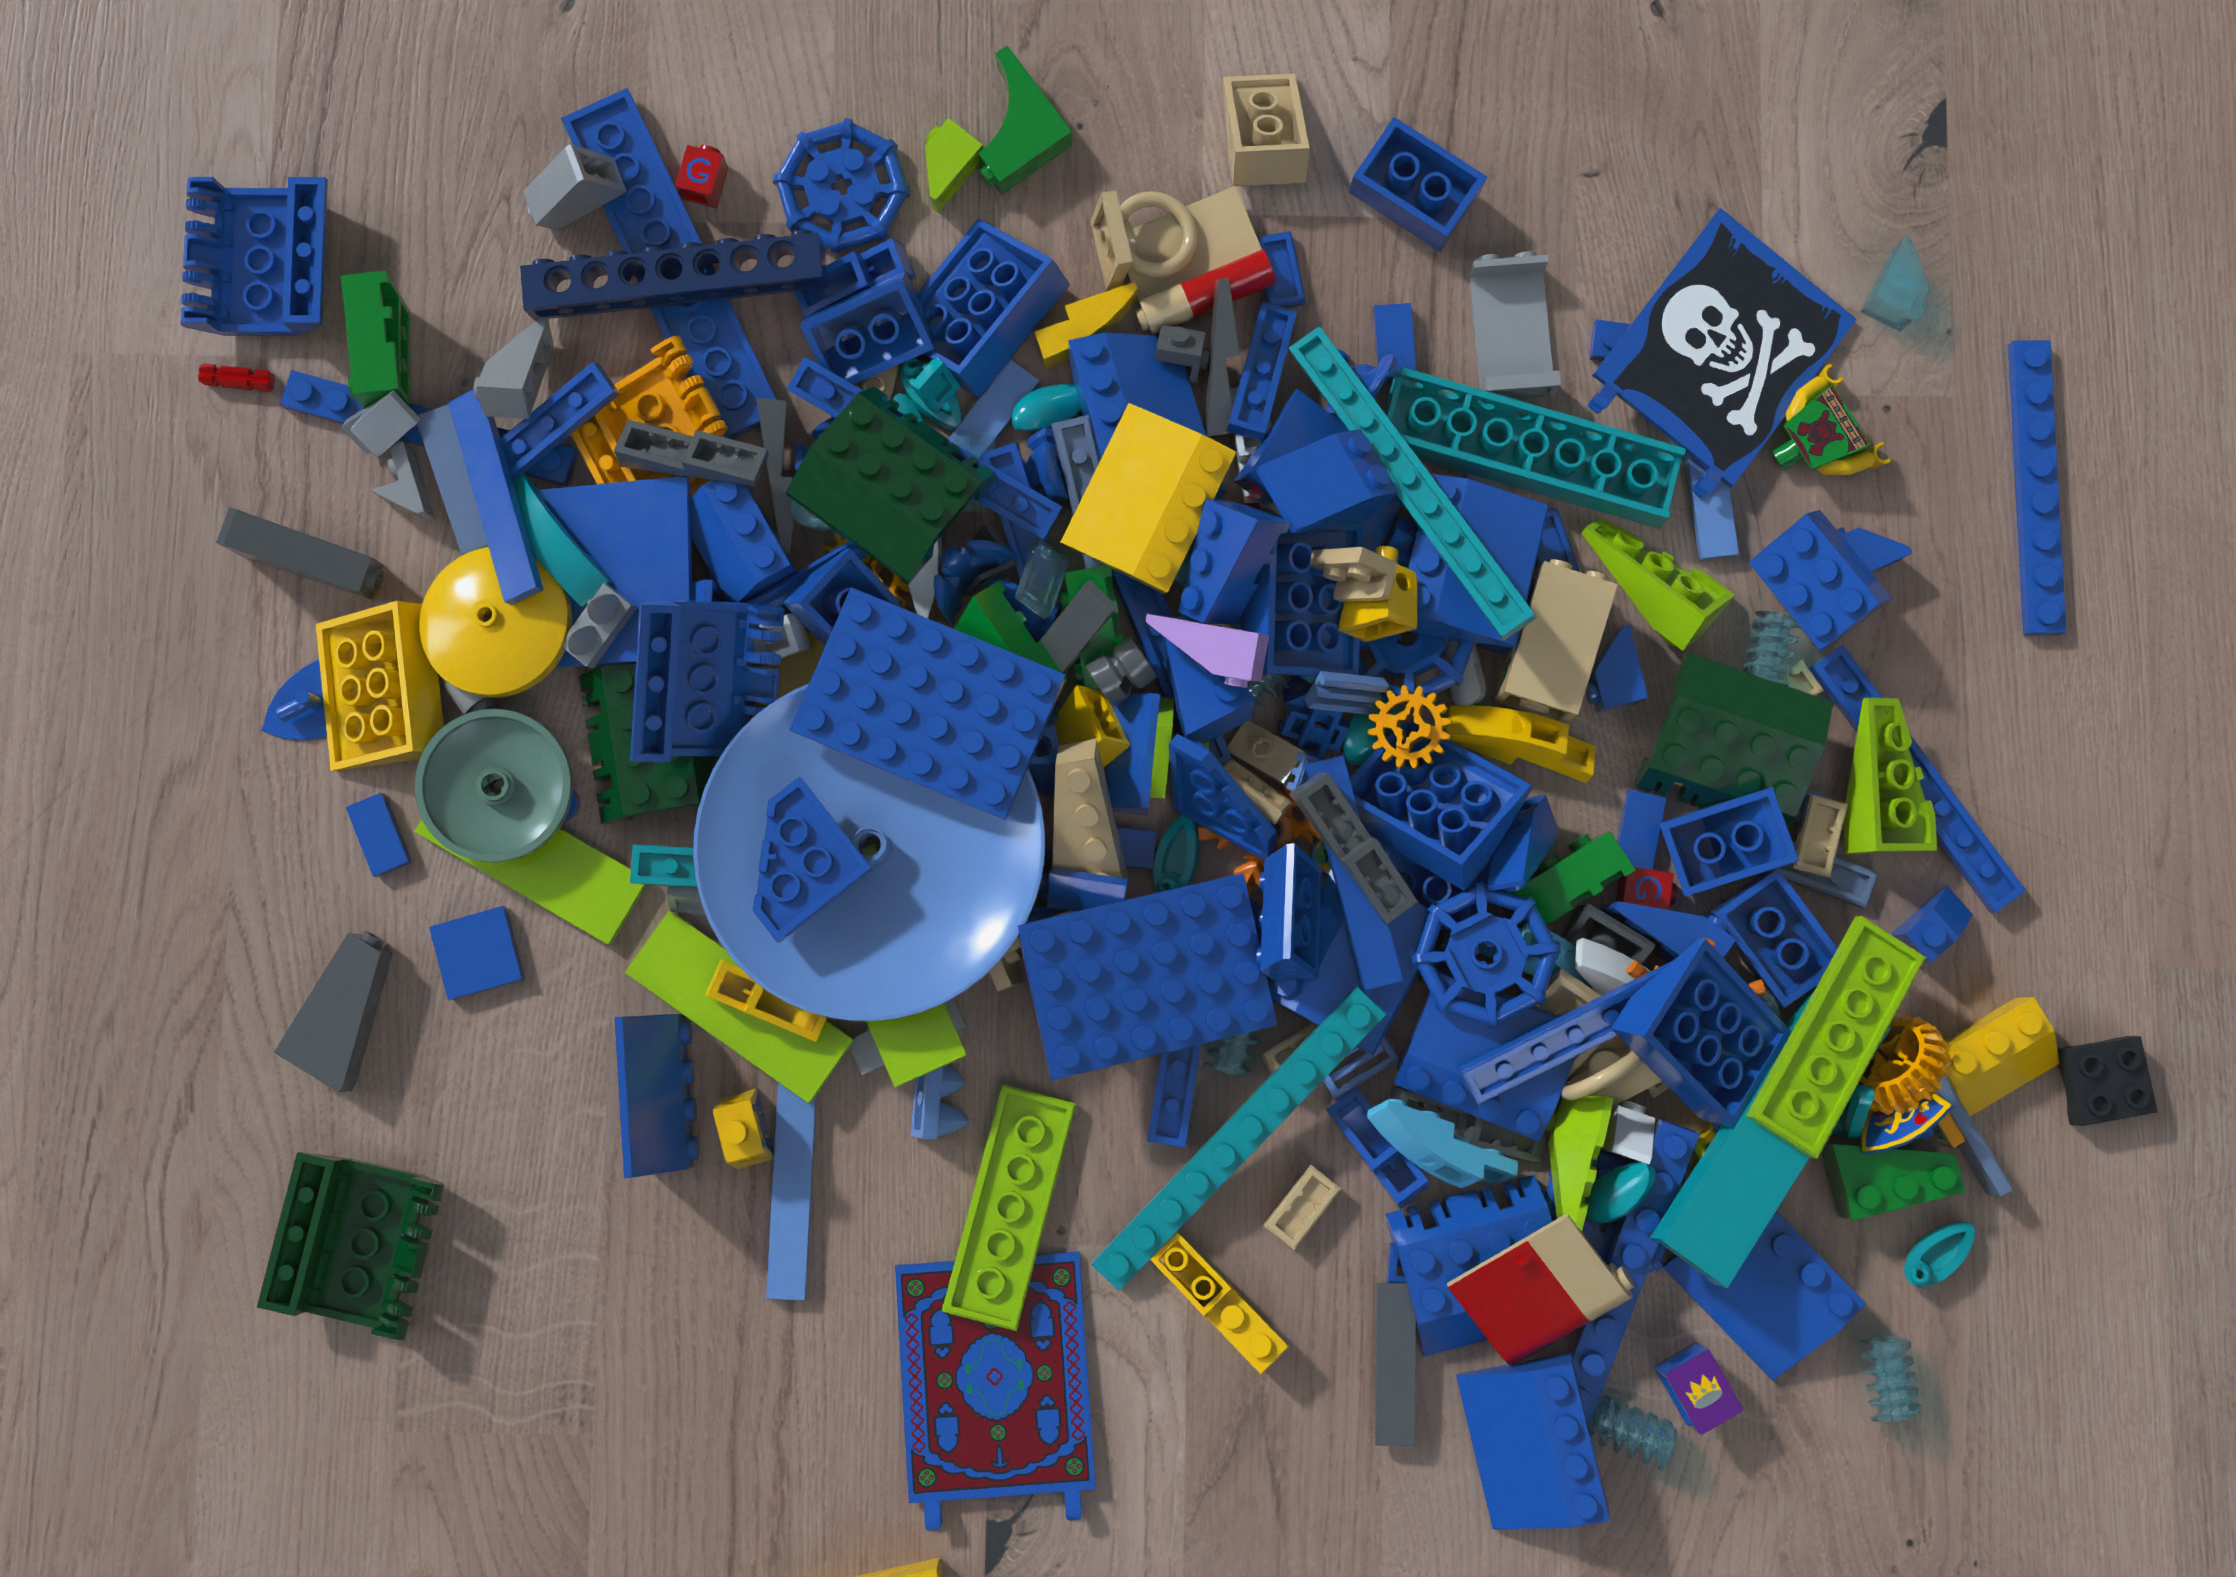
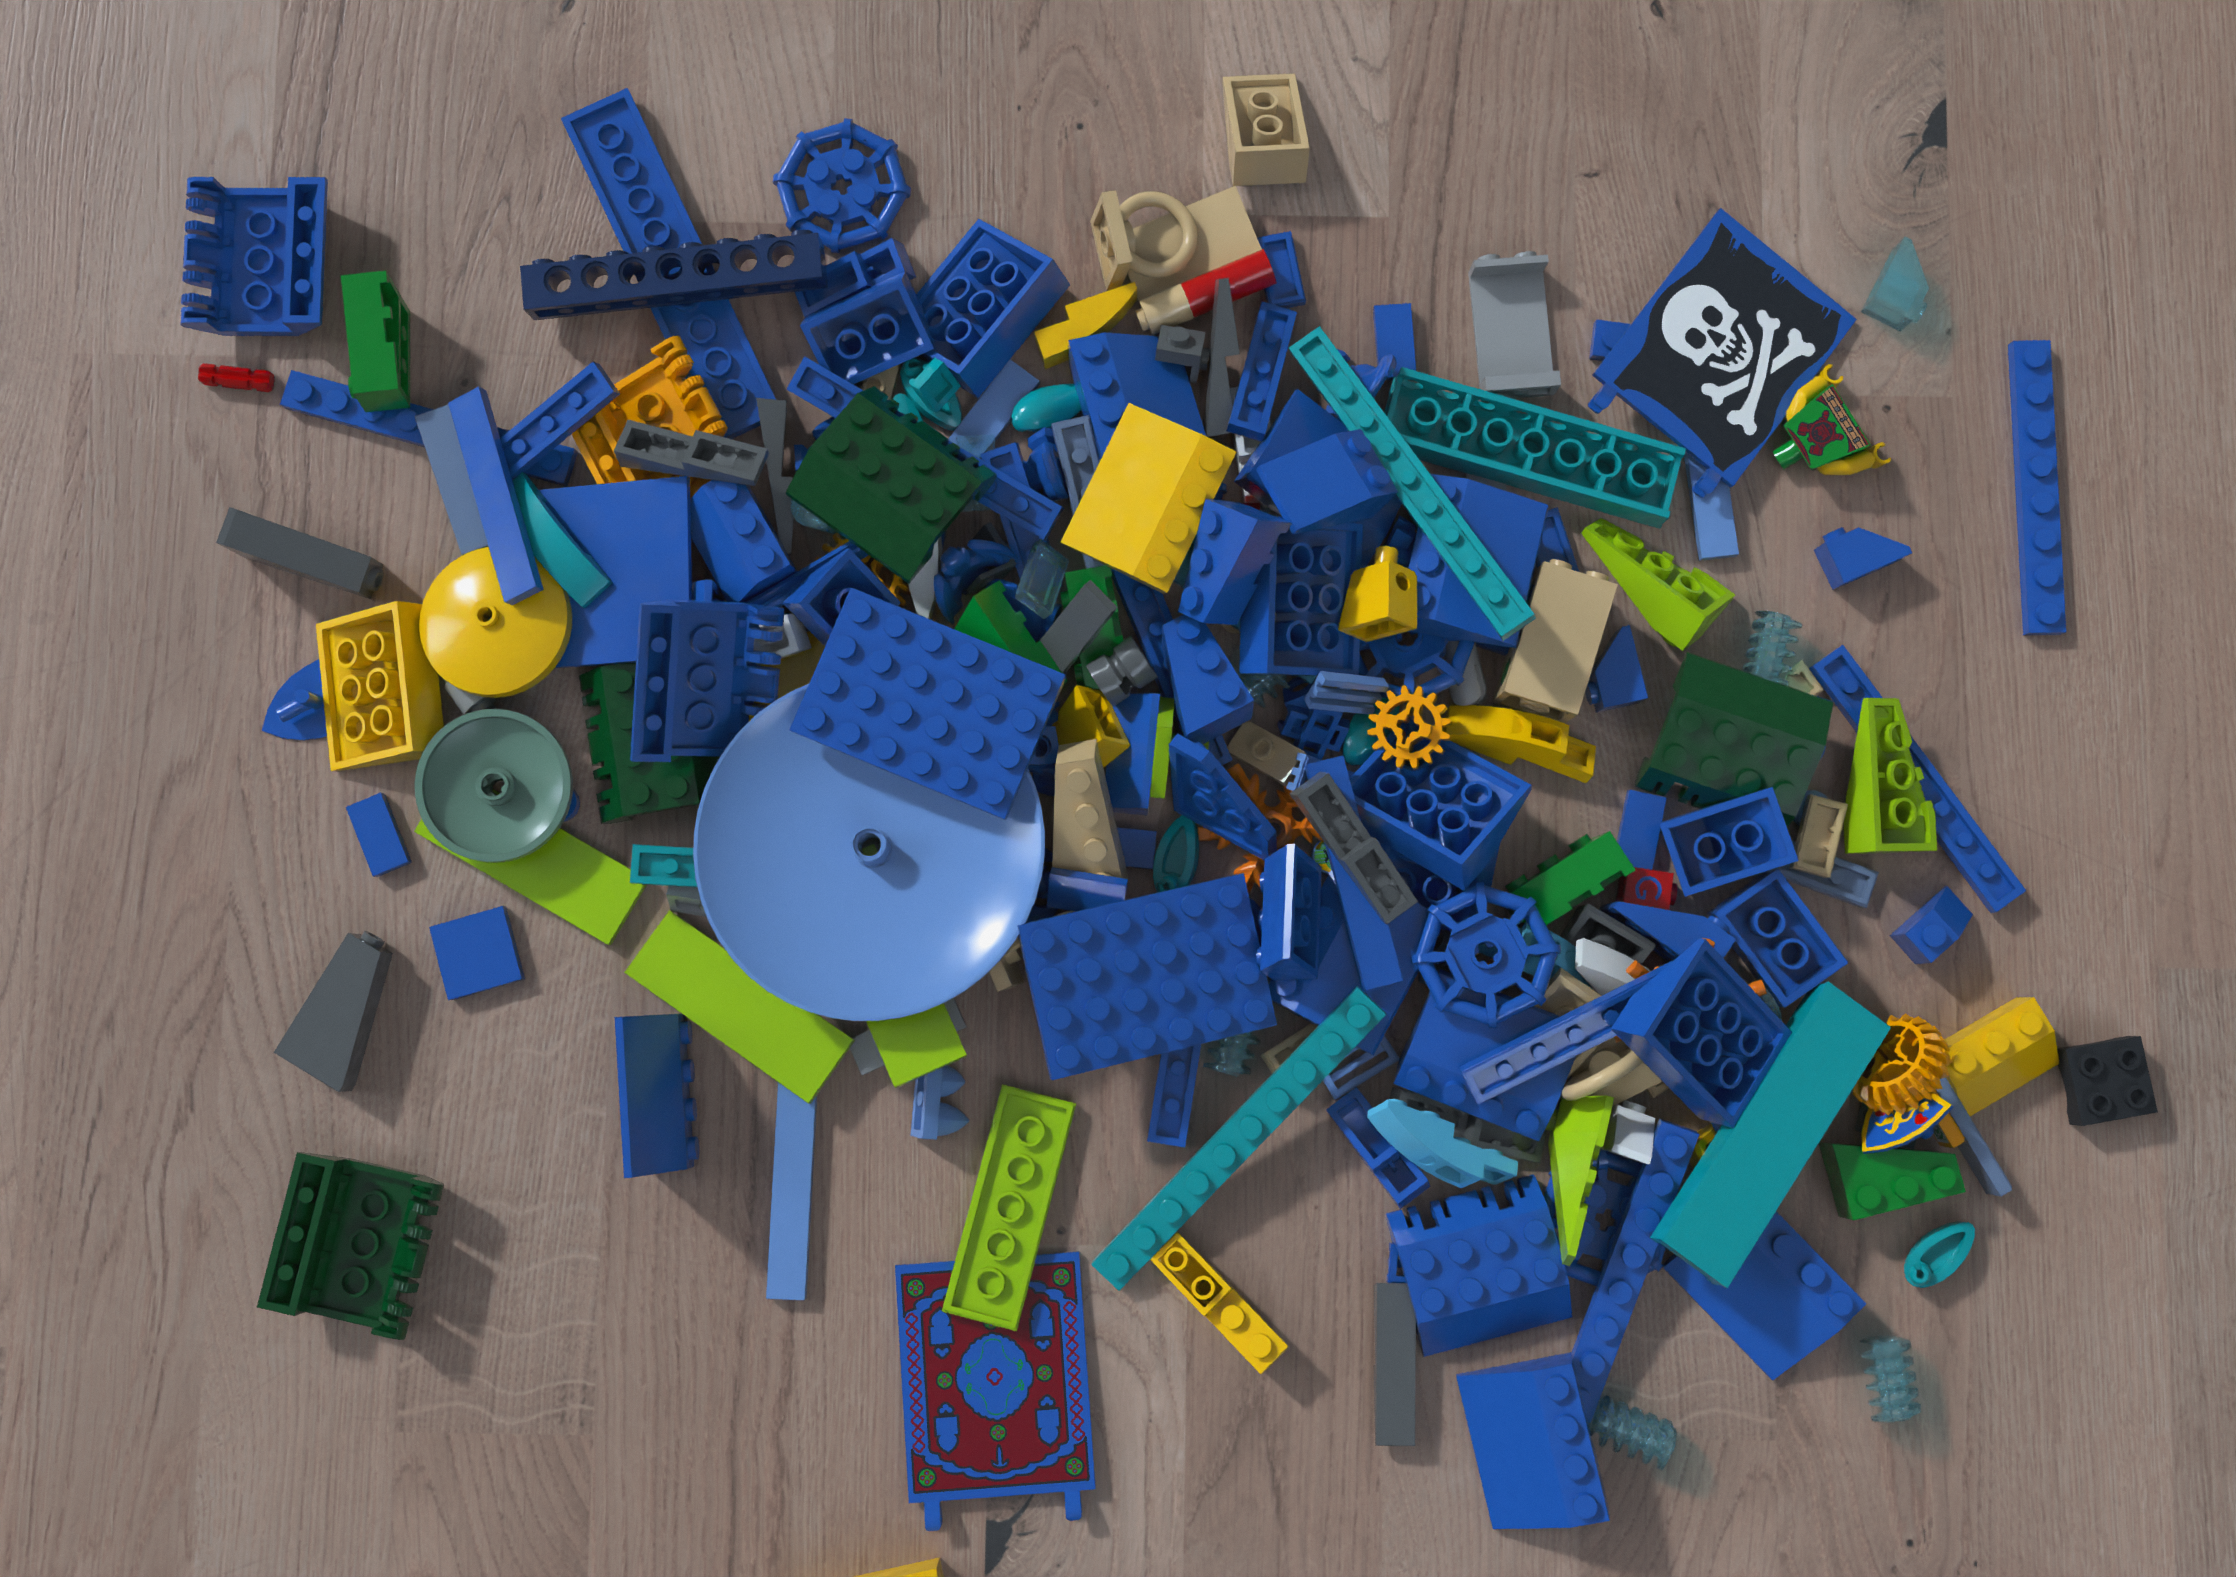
light grey slope [341,390,420,457] -> none
light grey slope [371,441,435,522] -> none
light grey slope [474,317,554,419] -> none
light grey slope [523,144,627,231] -> none
light grey tile [562,583,638,669] -> none
red brick [675,145,729,209] -> none
yellow slope [705,960,827,1042] -> none
yellow torso [713,1088,774,1169] -> none
blue plate [753,776,873,943] -> none
lime slope [925,118,983,213] -> none
green arch [977,45,1073,195] -> none
lavender slope [1145,614,1269,688] -> none
tan plate [1223,760,1292,825] -> none
tan plate [1263,1164,1341,1250] -> none
tan bracket [1309,547,1397,602] -> none
blue brick [1349,117,1487,252] -> none
red door [1447,1213,1635,1366] -> none
blue slope [1488,794,1560,892] -> none
teal arm [1584,1162,1656,1224] -> none
dark purple piece [1653,1342,1743,1435] -> none
lime tile [1746,916,1926,1159] -> none
blue brick [1748,510,1893,650] -> none
teal arm [1830,1085,1874,1139] -> none

